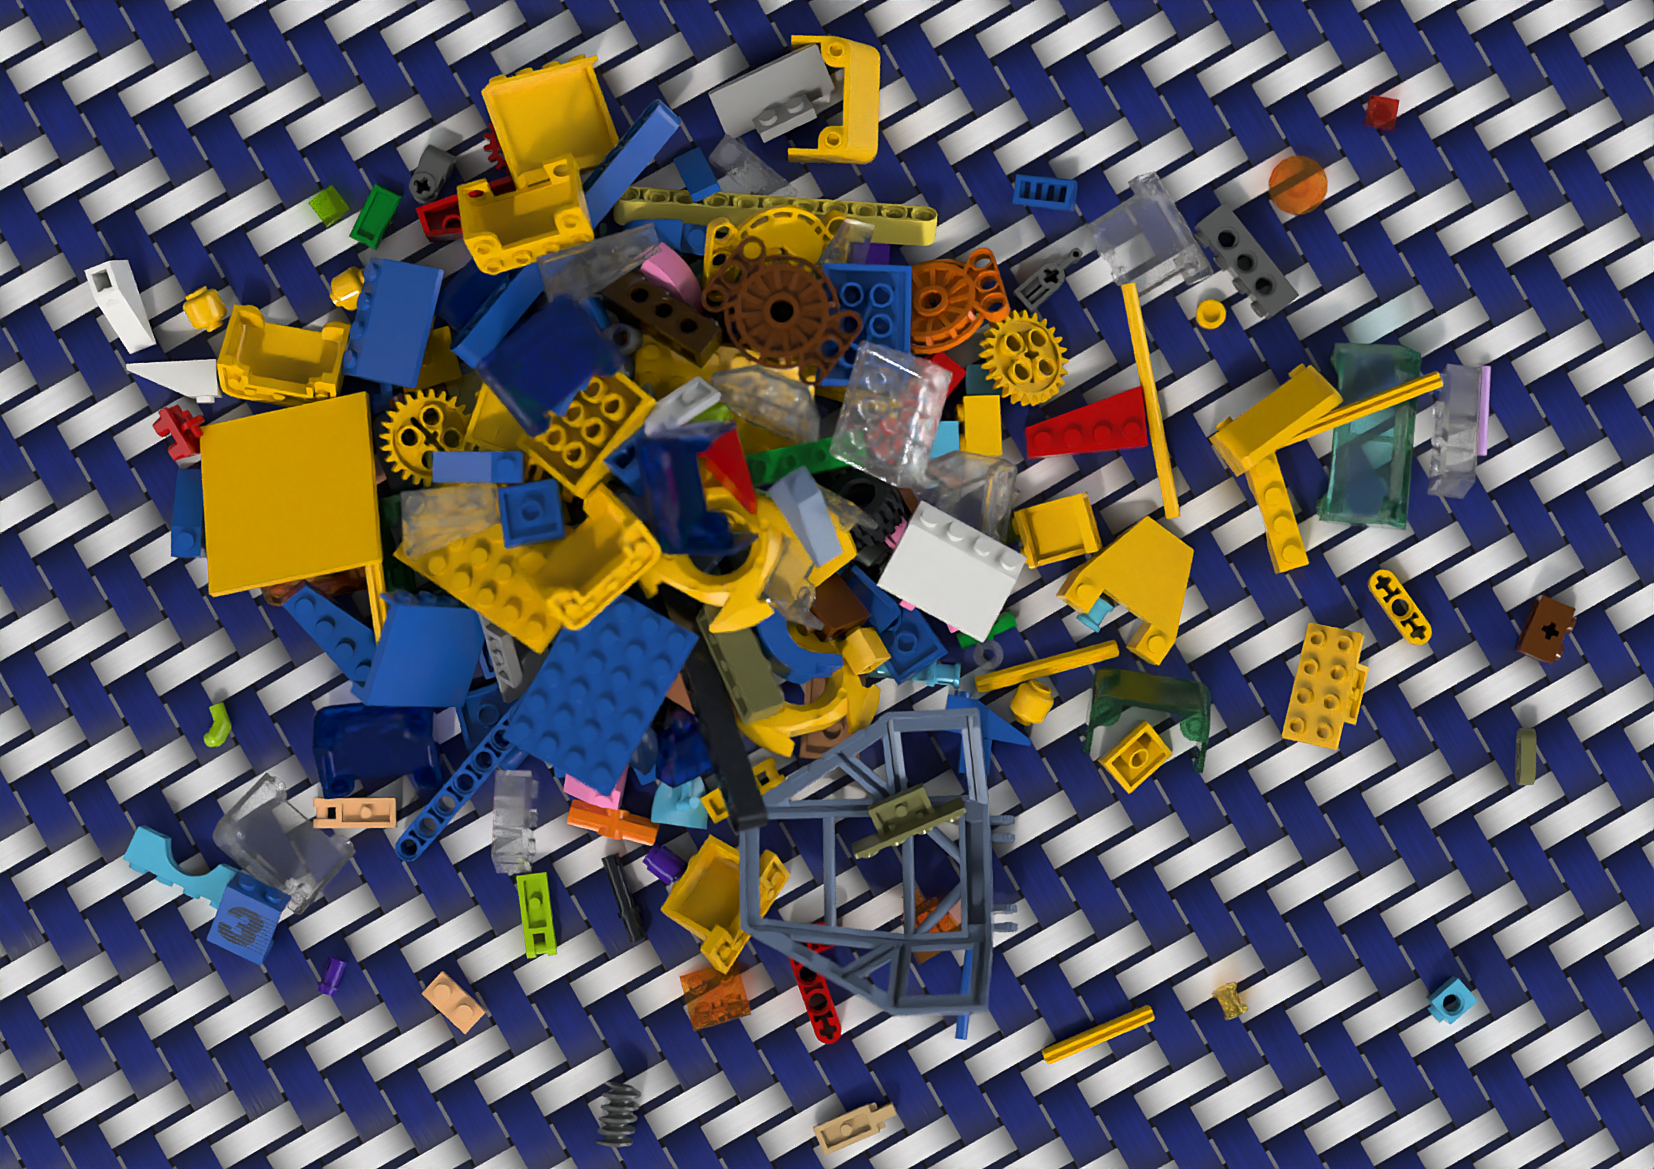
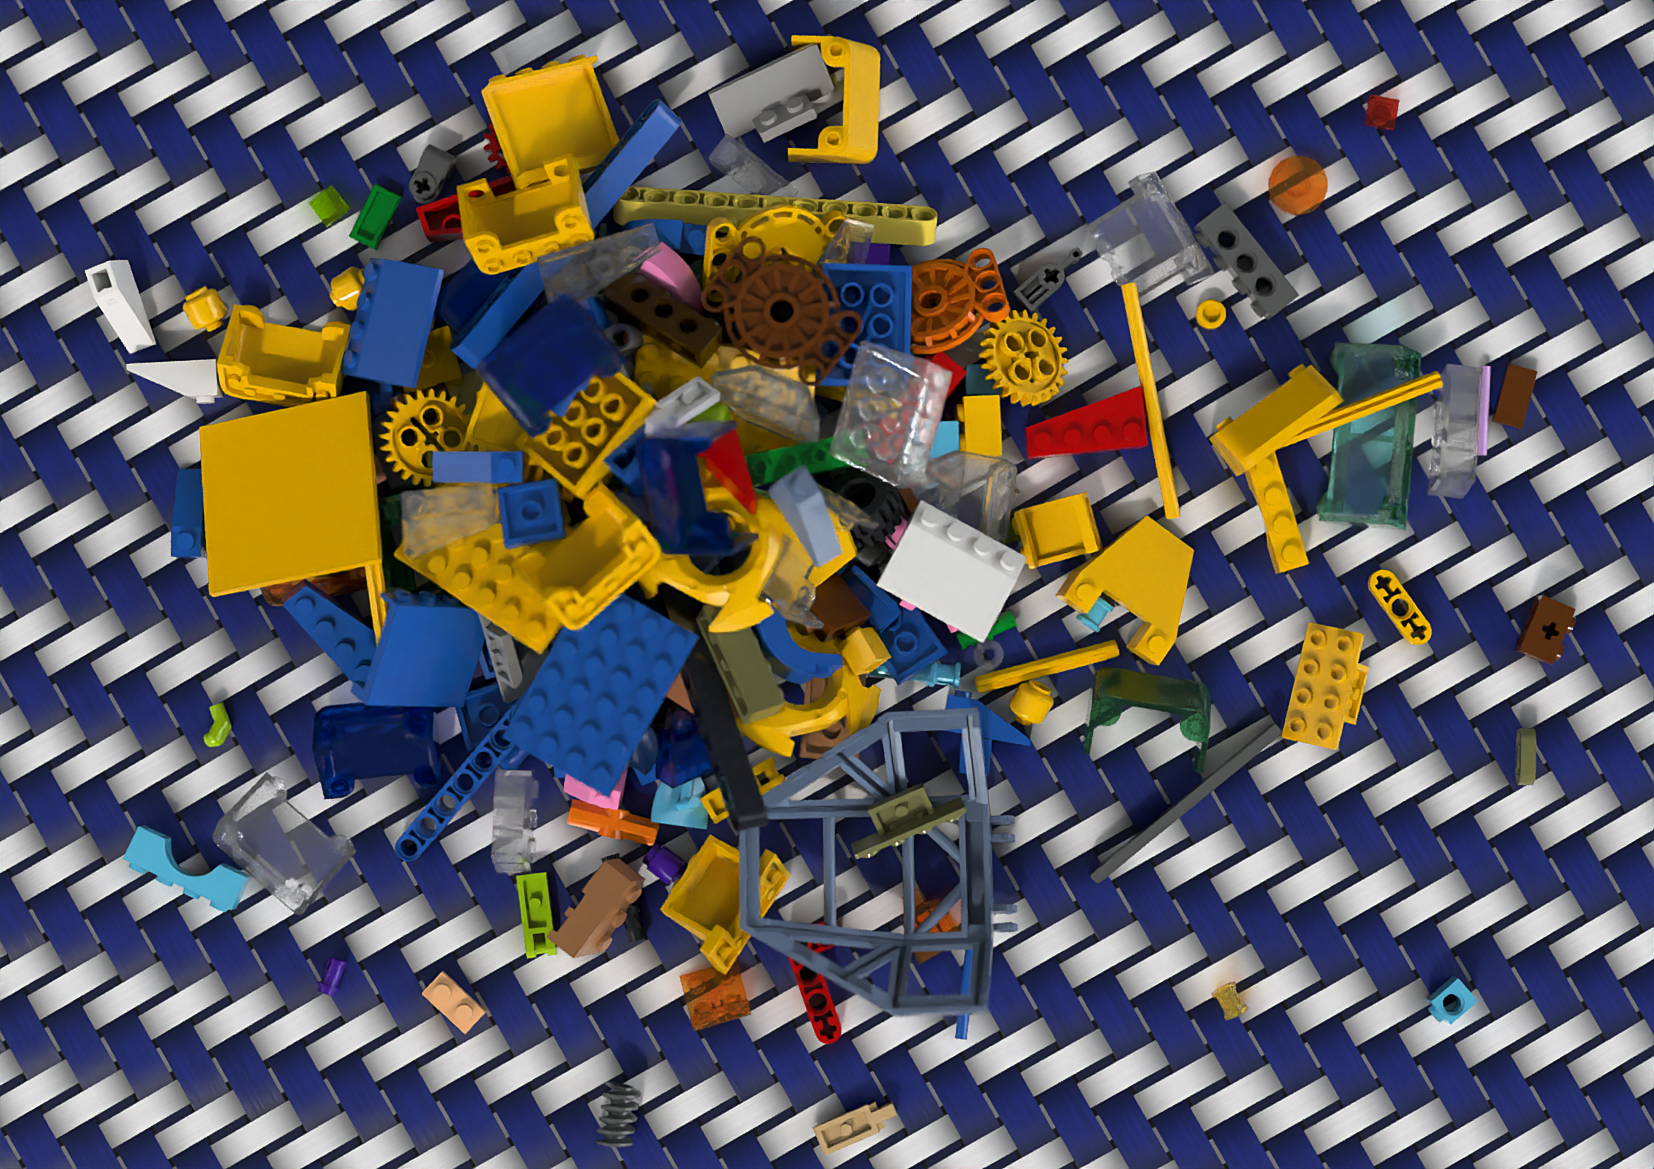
red hips [152,405,205,461] -> none
blue panel [207,871,292,966] -> none
light nougat plate [313,797,397,828] -> none
blue tile [673,147,721,203] -> none
blue slope [1012,174,1078,212] -> none
yellow axle [1042,1005,1155,1065] -> none
yellow slope [1098,720,1173,794] -> none
none -> medium nougat wedge [547,858,645,958]
none -> dark grey tile [1088,724,1282,884]
none -> reddish brown tile [1492,364,1538,429]

